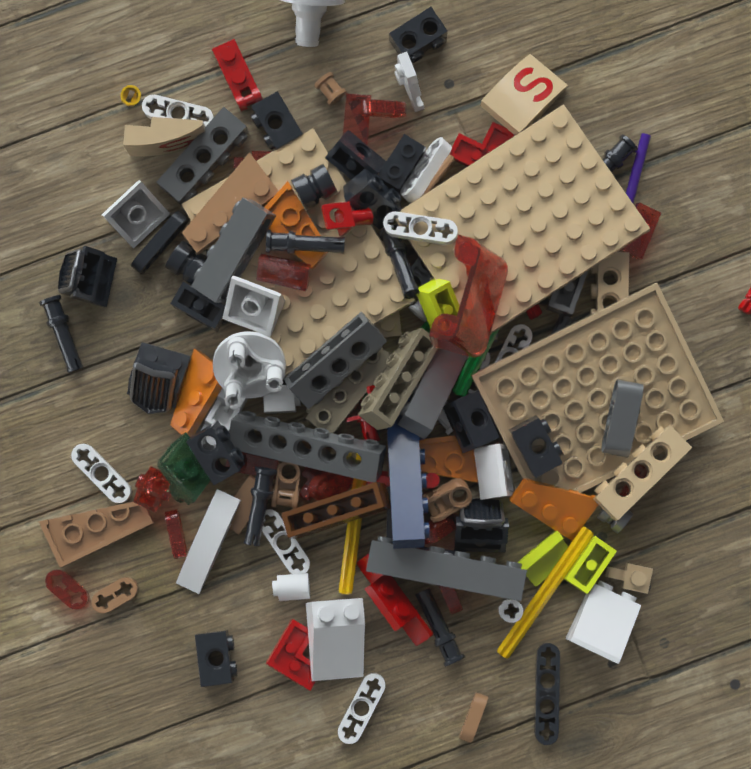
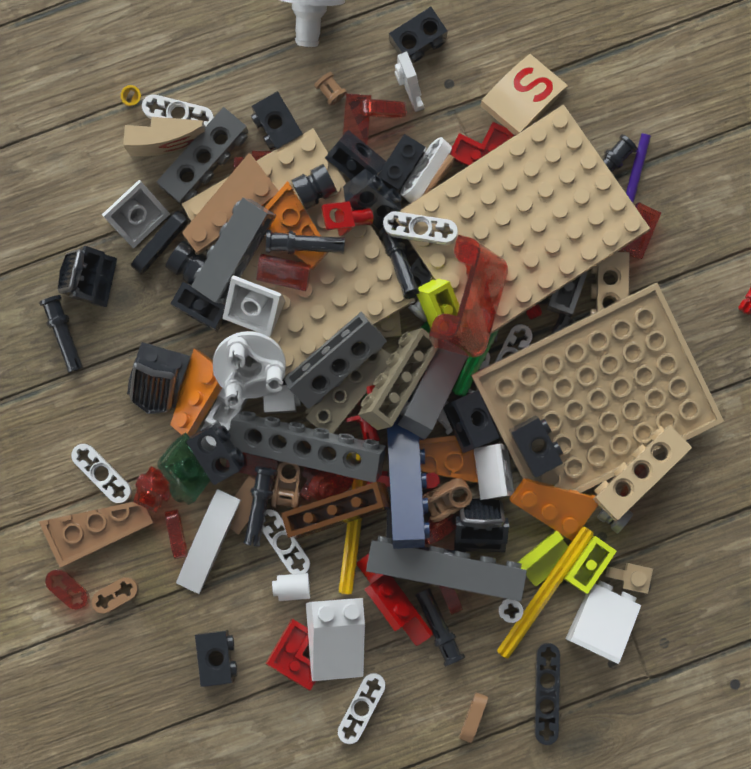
red plate [212,39,263,112] -> none
dark grey beam [601,379,644,458] -> none

